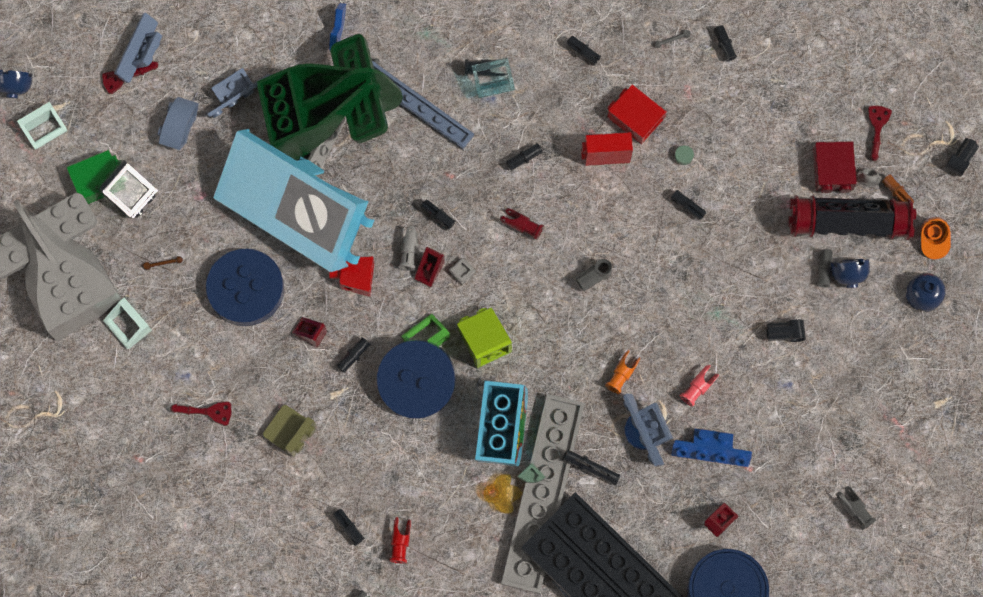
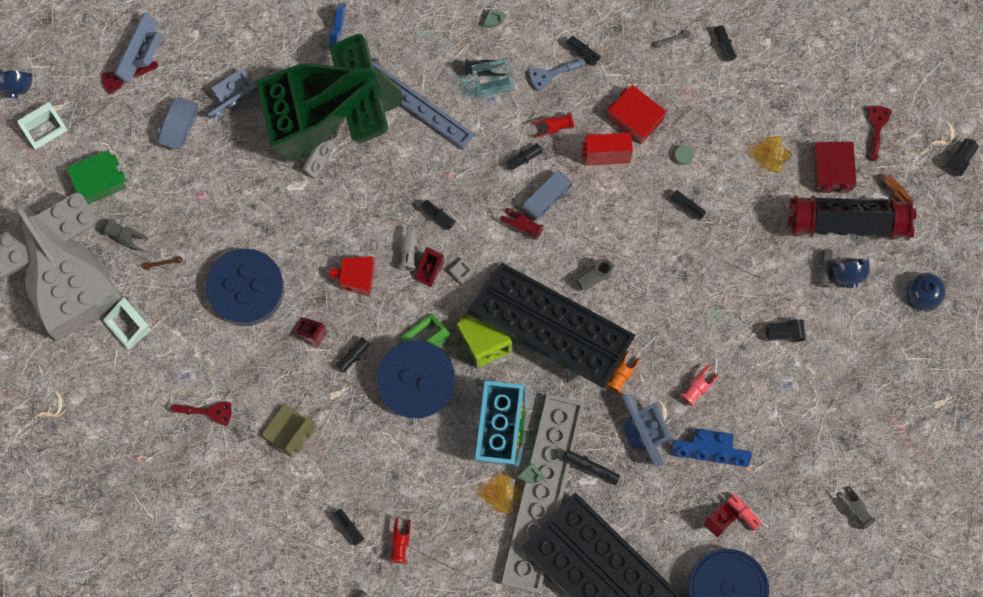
window [95,160,158,219] -> none
medium azure piece [213,129,375,272] -> none
light grey piece [857,168,881,186] -> none
orange cap [920,217,951,259] -> none
none -> dark grey piece [104,219,148,251]
none -> black plate [467,262,636,388]
none -> sand green tile [483,8,507,28]
none -> sand blue beam [522,170,573,221]
none -> sand blue piece [529,59,585,91]
none -> red piece [530,112,574,137]
none -> coral pin [726,493,762,531]
none -> clear yellow plate [754,136,792,172]

